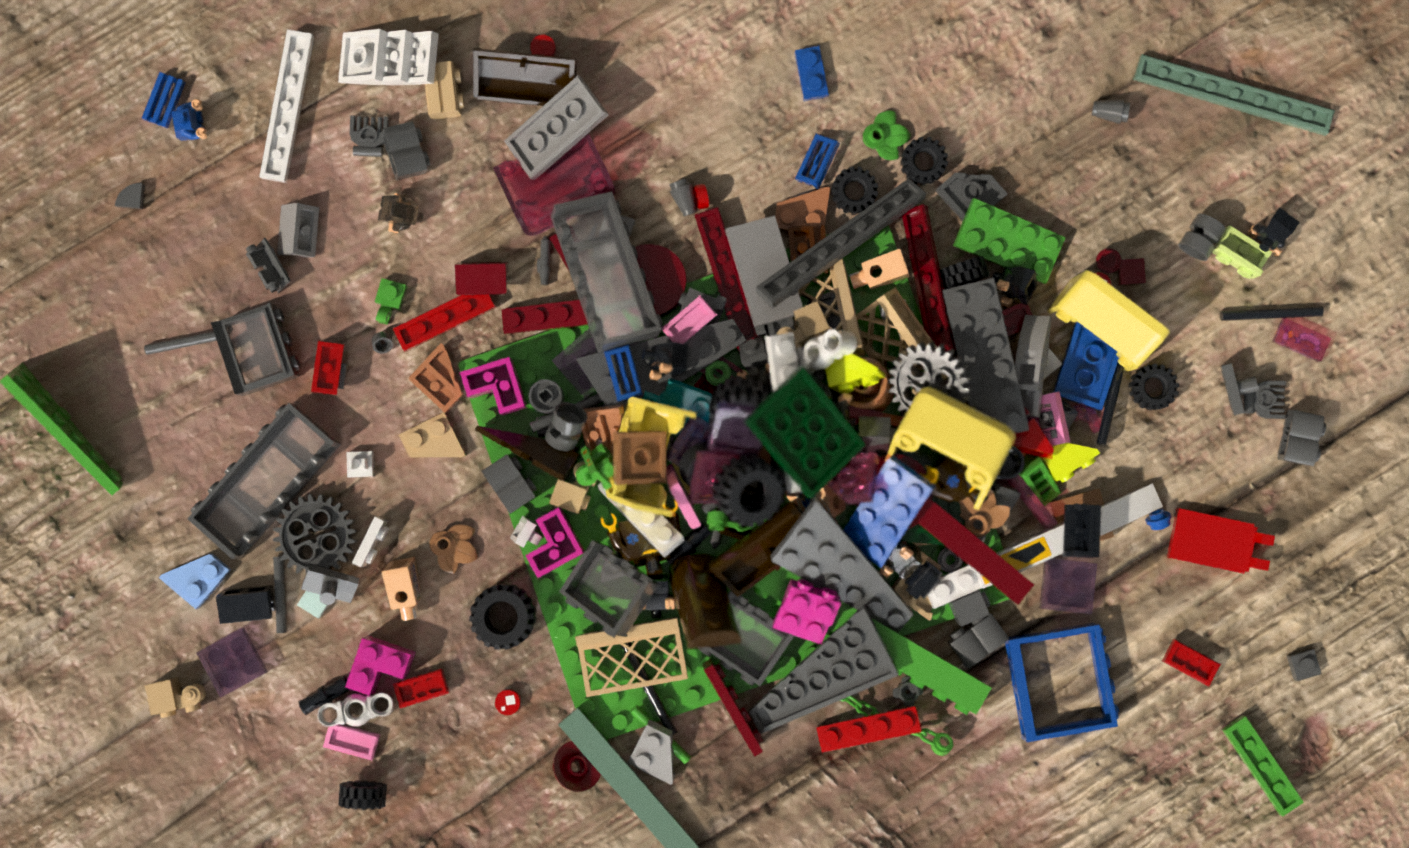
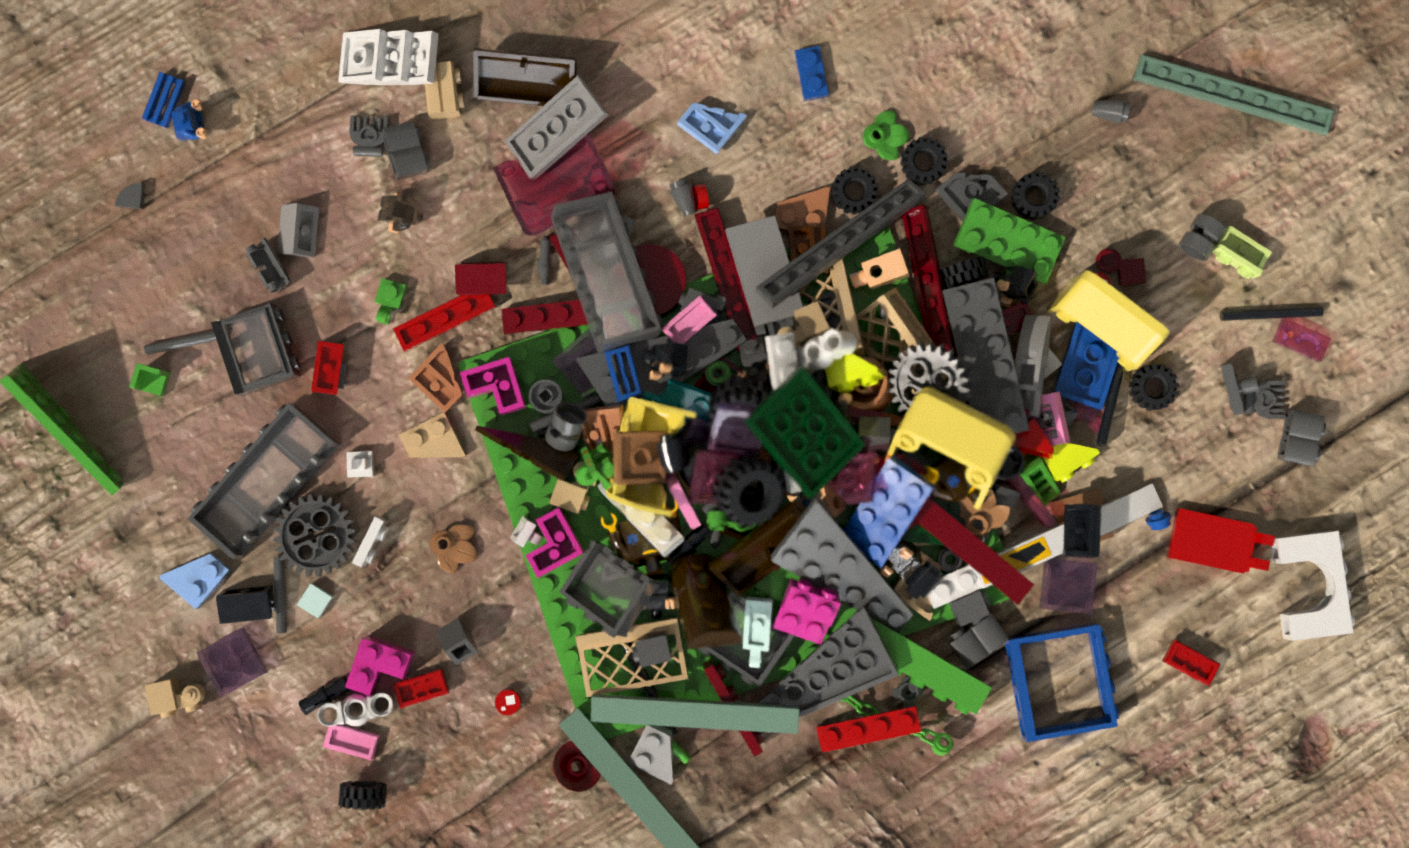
white plate [259,30,314,183] -> none
tile [301,564,359,605] -> none
dark grey hinge [372,331,393,354] -> none
light nougat torso [382,557,421,621] -> none
black tyre [469,584,537,650] -> none
dark grey brick [482,454,538,514] -> none
red tile [530,35,556,56] -> none
blue tile [795,133,840,189] -> none
bright green plate [1222,715,1304,817] -> none
black piece [1247,207,1300,256] -> none
dark grey plate [1287,649,1322,681] -> none
none -> bright green panel [129,363,171,397]
none -> dark grey brick [436,618,478,665]
none -> sand green tile [591,694,799,734]
none -> dark grey brick [632,633,672,668]
none -> black brick [655,432,687,473]
none -> light blue wing [677,103,747,155]
none -> light aqua plate [743,596,773,668]
none -> black tyre [1011,171,1060,220]
none -> white arch [1270,530,1355,641]

